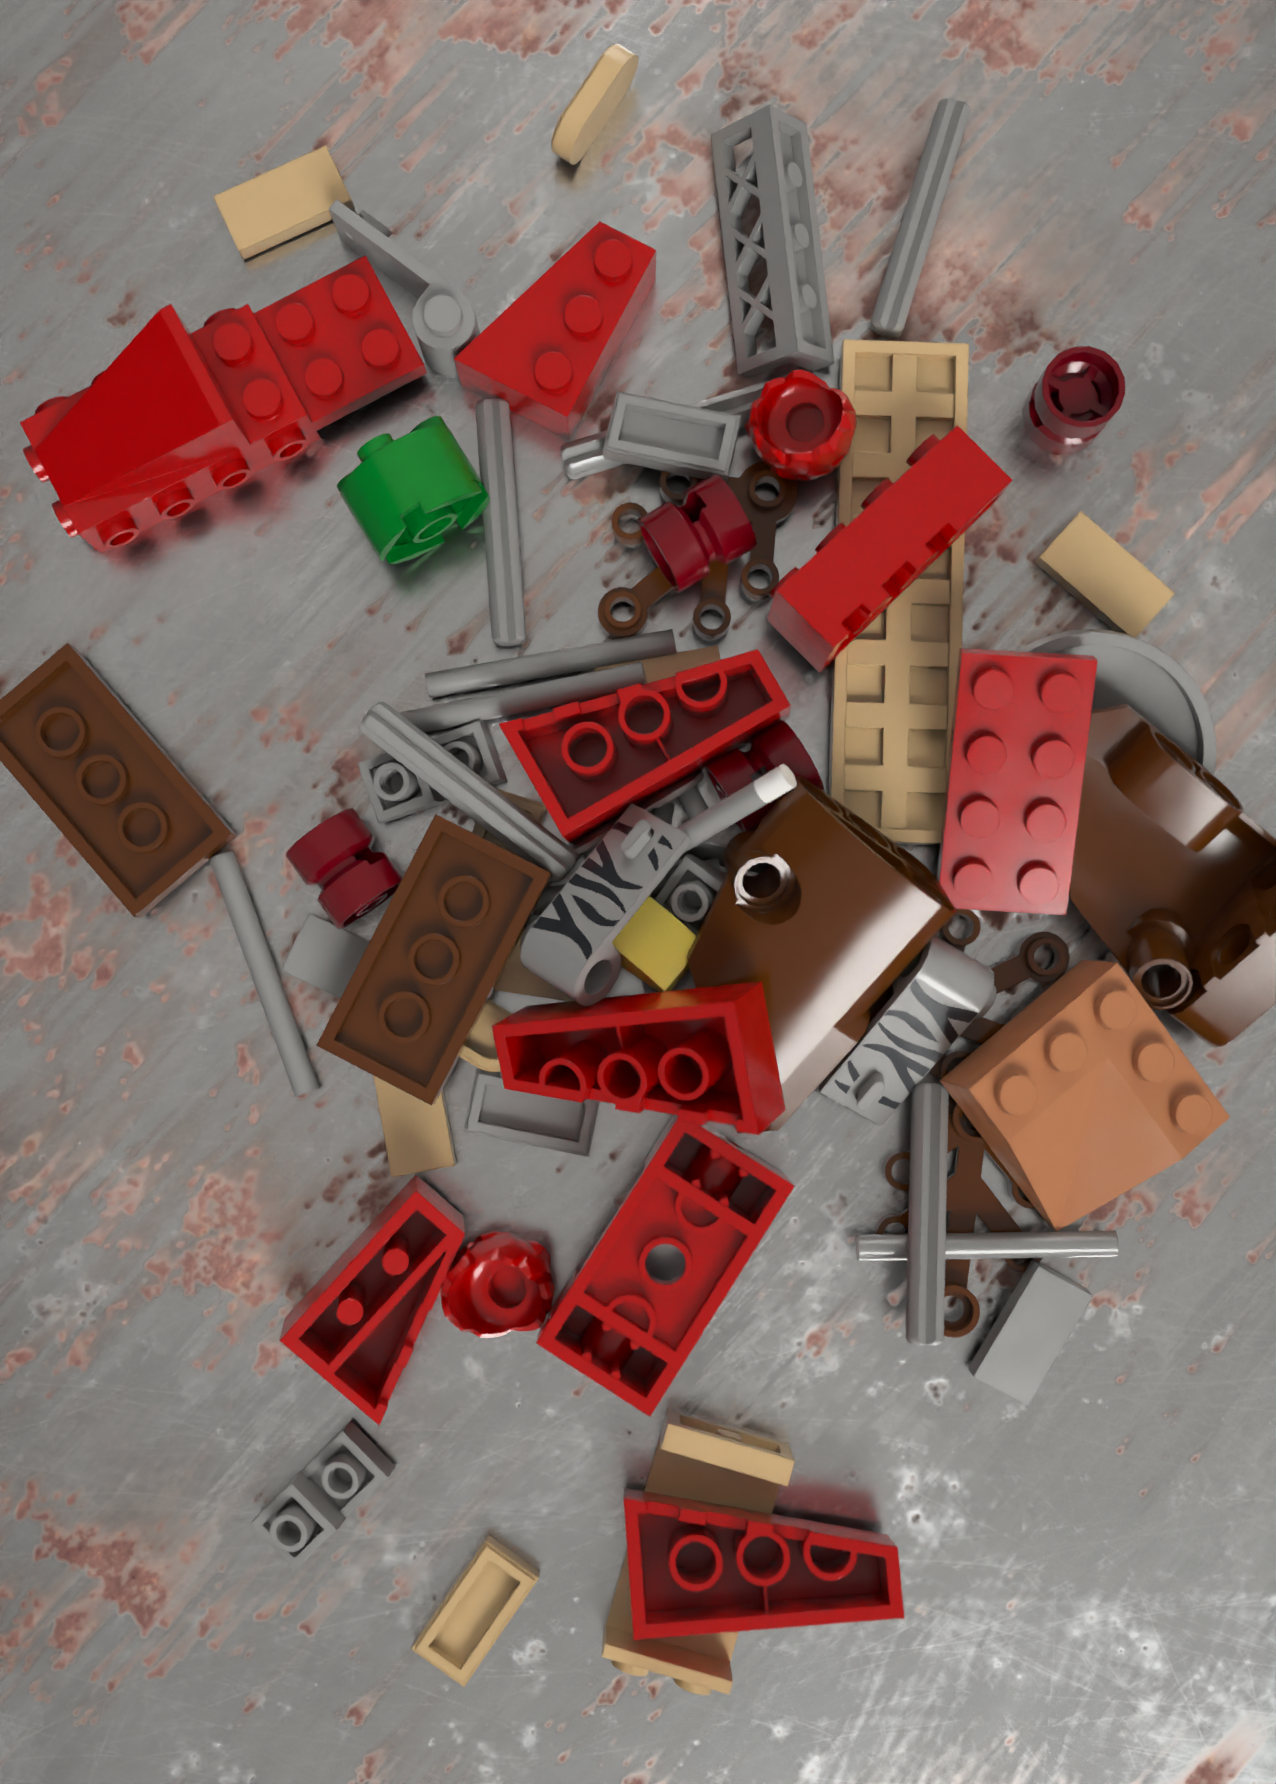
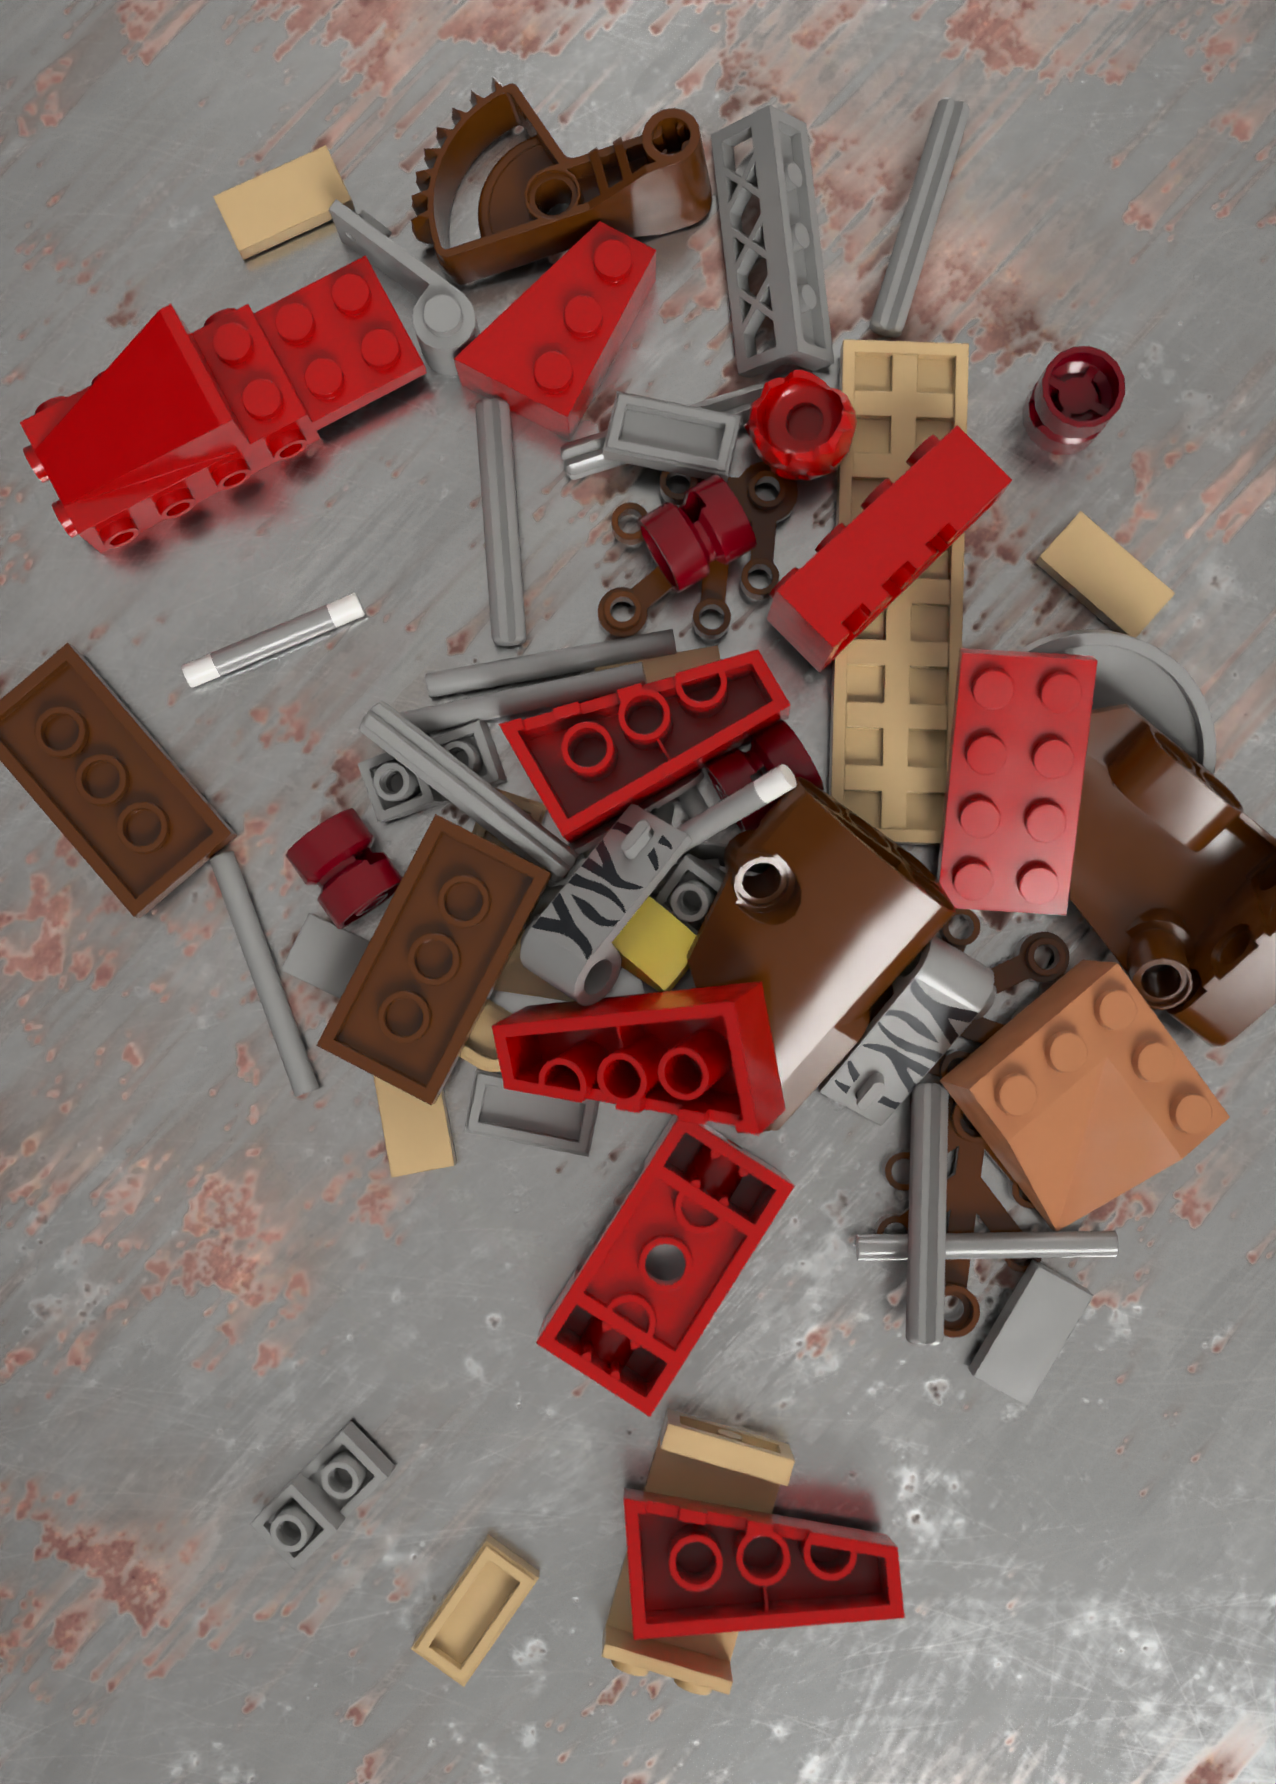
red wedge [279,1174,465,1426] -> none
green brick [337,416,490,564] -> none
red hair [441,1231,555,1338] -> none
tan tile [551,43,638,165] -> none
none -> light grey bar [181,592,366,688]
none -> reddish brown arm [411,77,713,285]

